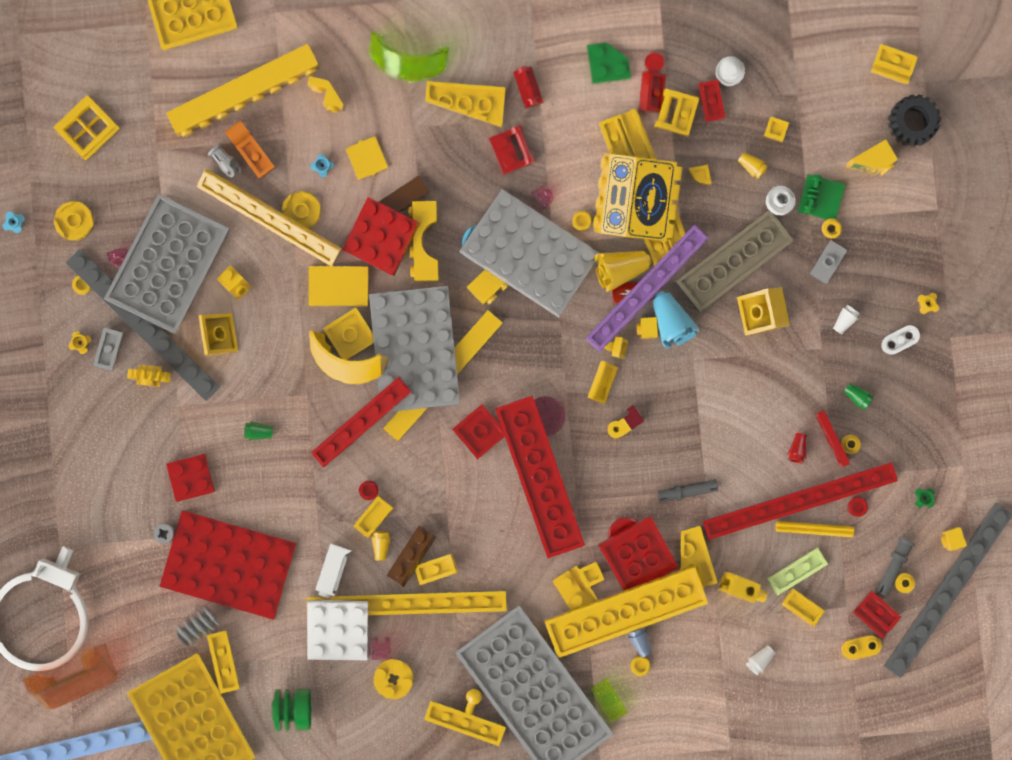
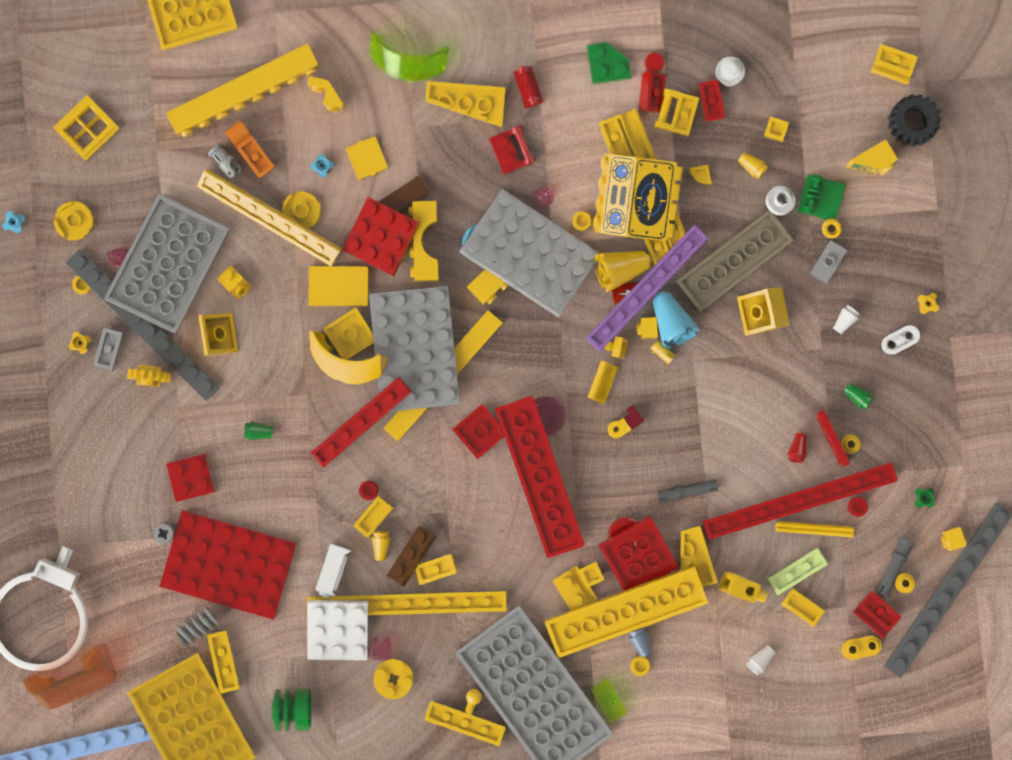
none -> yellow pin [650,340,676,364]

